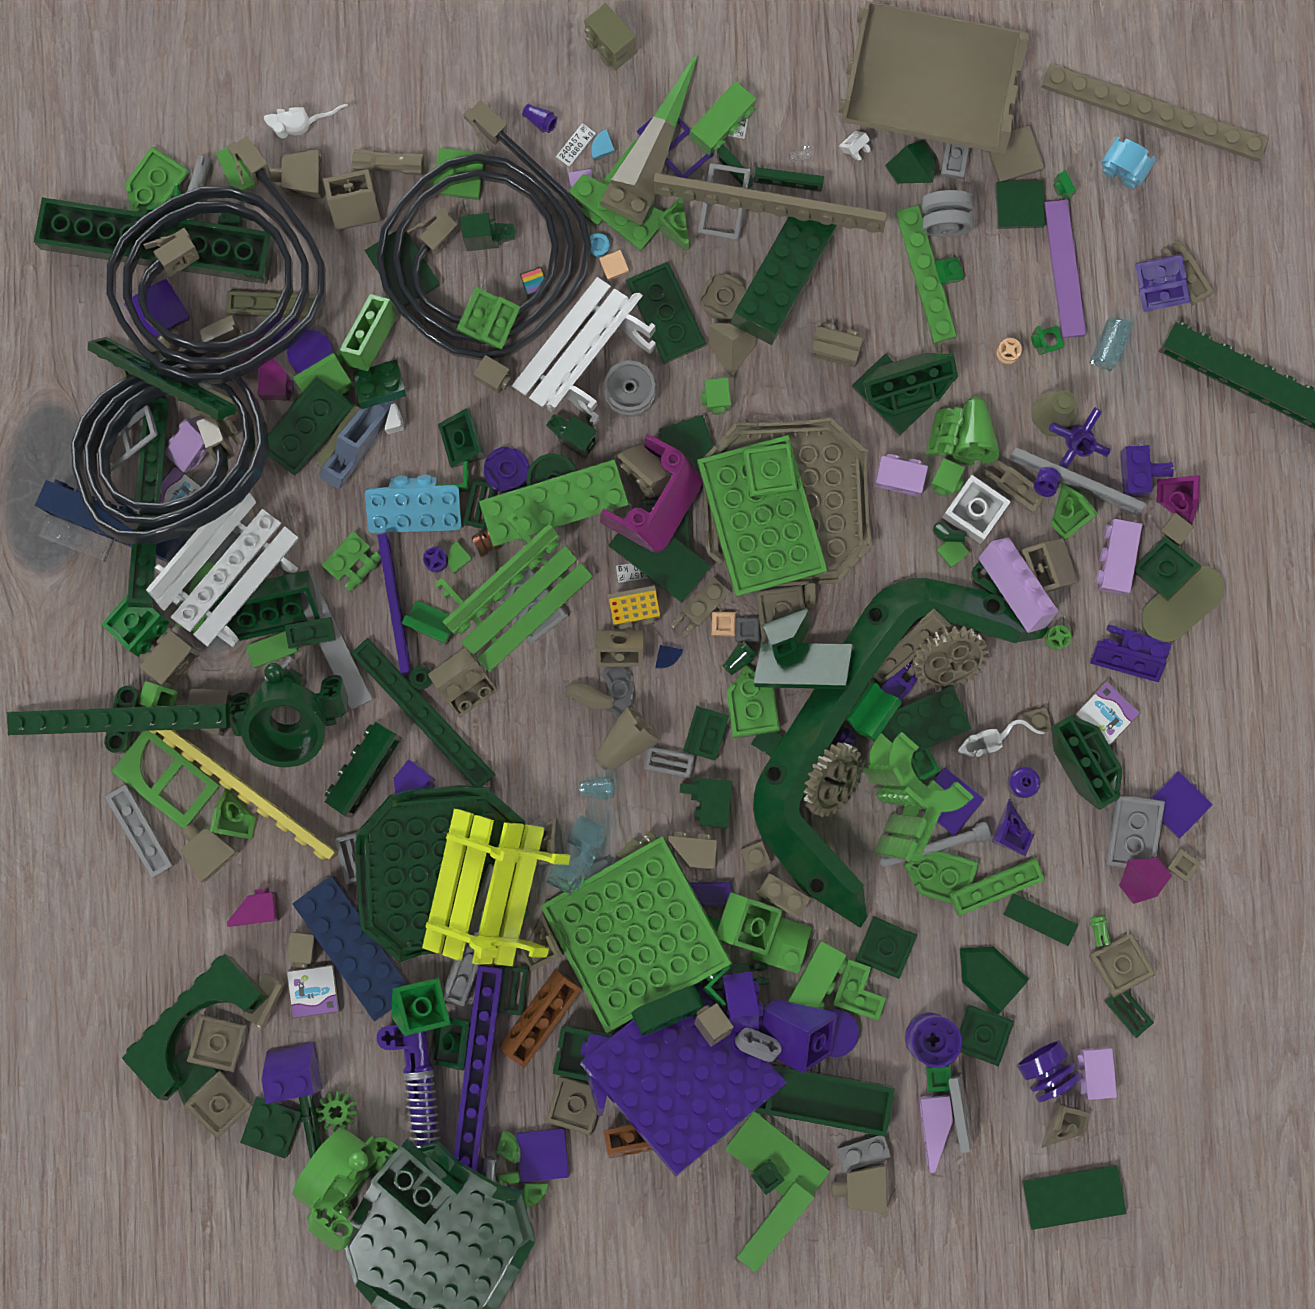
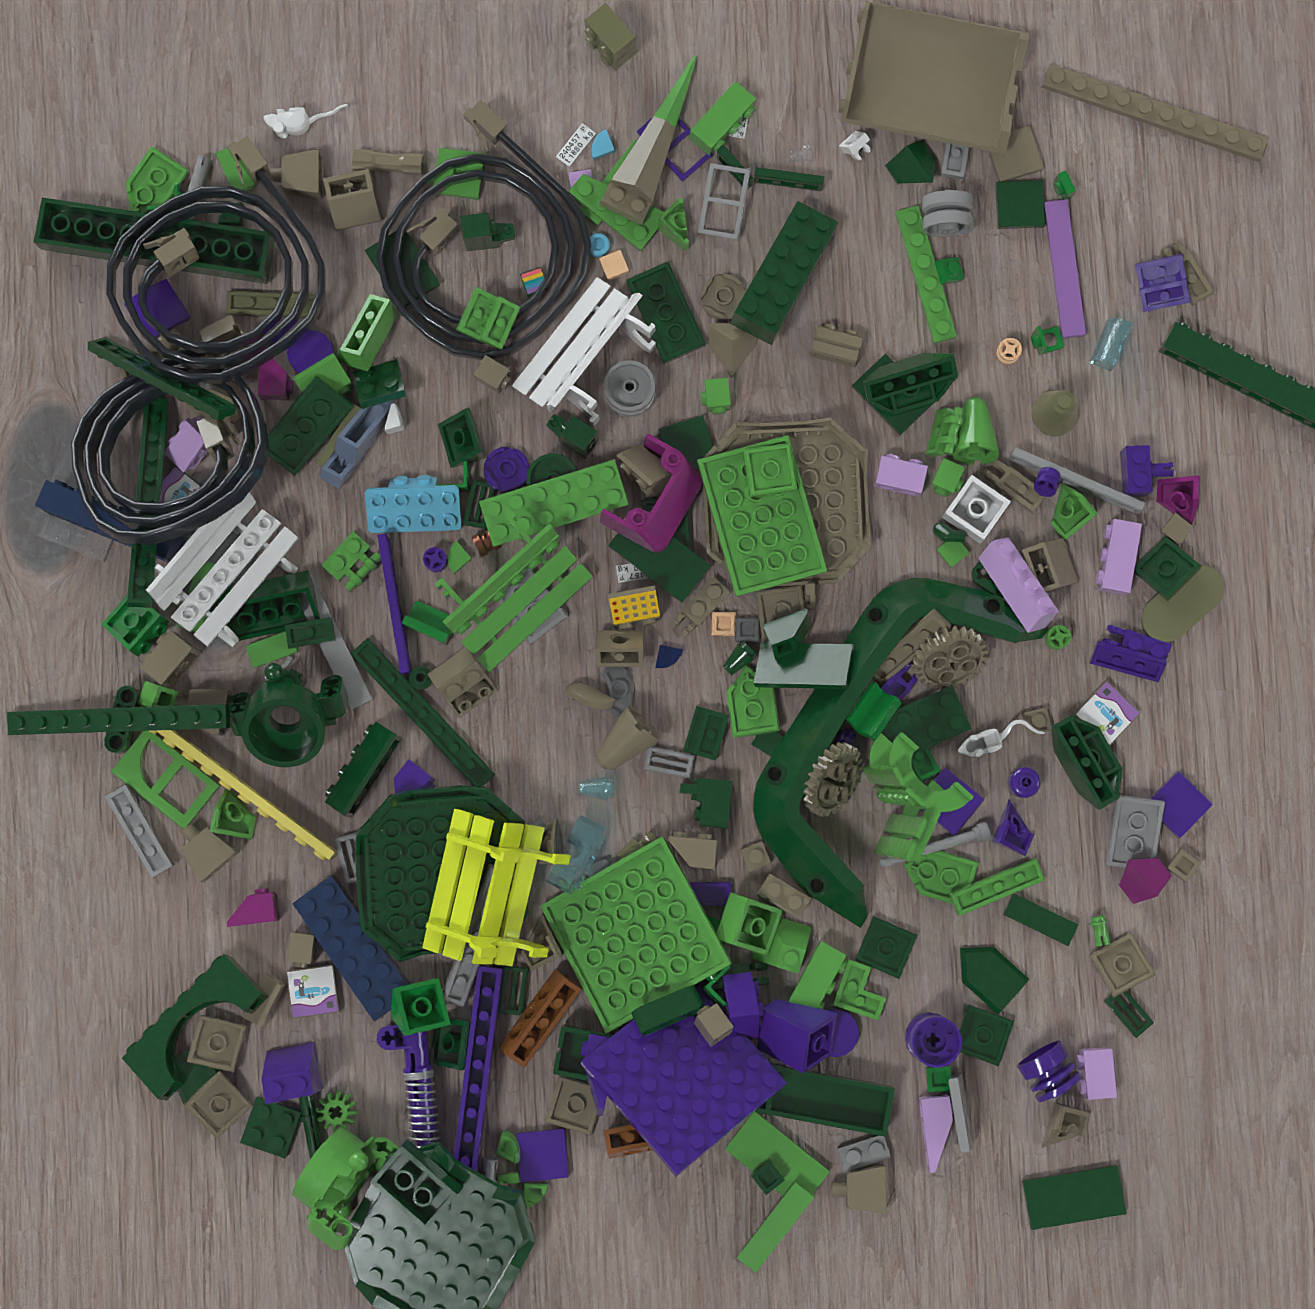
light grey window [110,405,158,472] -> none
dark purple cone [522,104,558,133] -> none
dark tan plate [654,173,887,233] -> none
light grey beam [735,1028,781,1062] -> none
dark purple bar [1049,407,1110,469] -> none
medium azure brick [1101,137,1156,189] -> none

